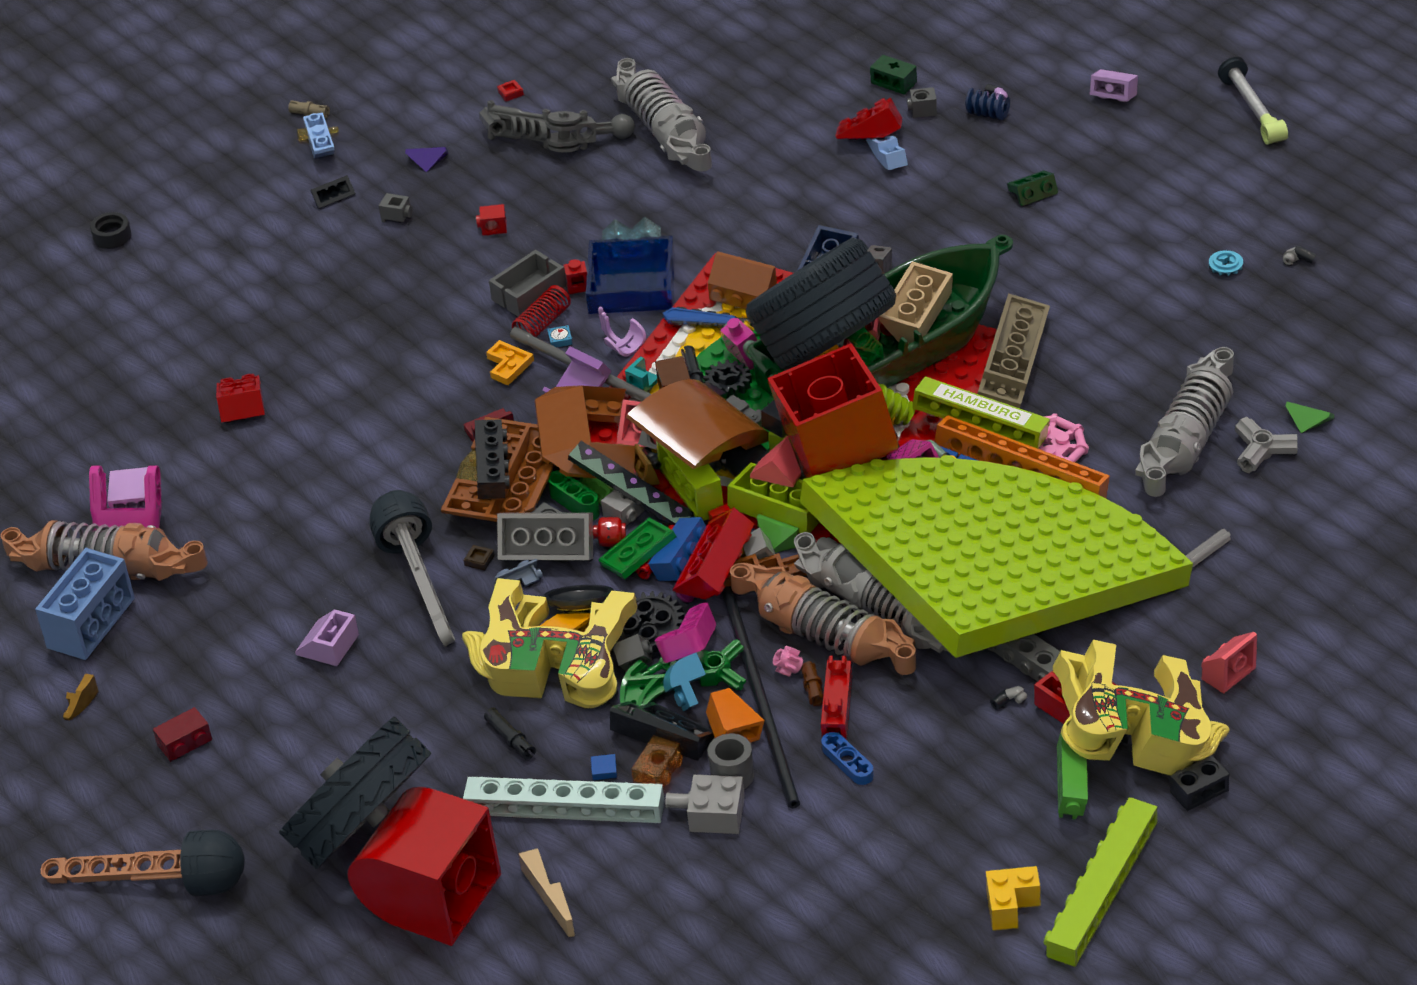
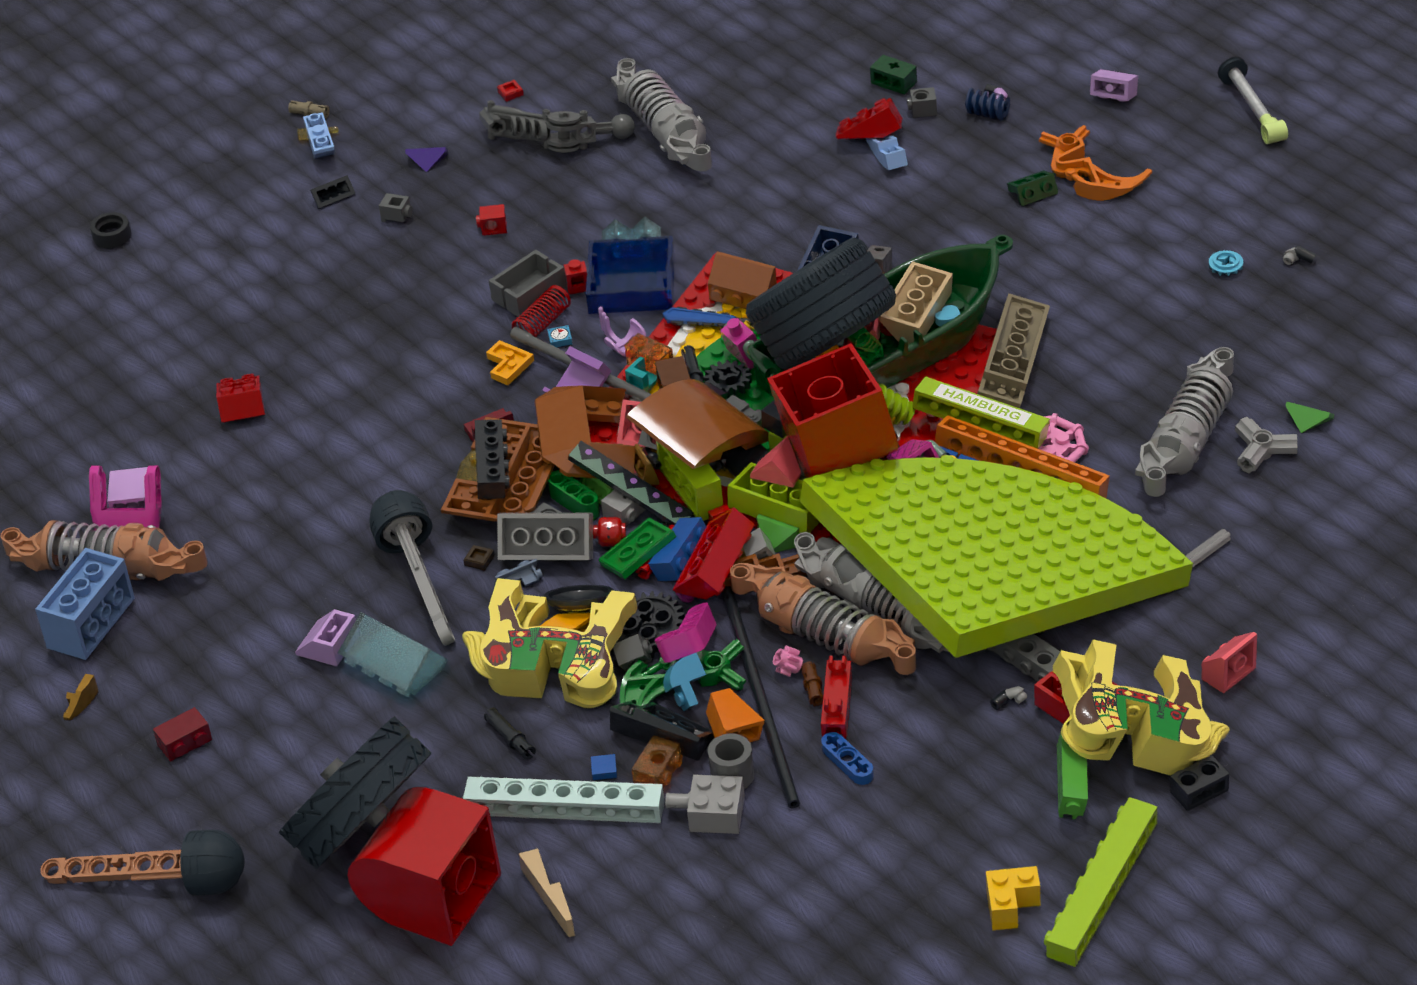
none -> clear light blue windscreen [338,612,449,697]
none -> clear orange brick [625,333,673,374]
none -> medium azure tile [935,305,960,326]
none -> orange piece [1039,125,1152,201]

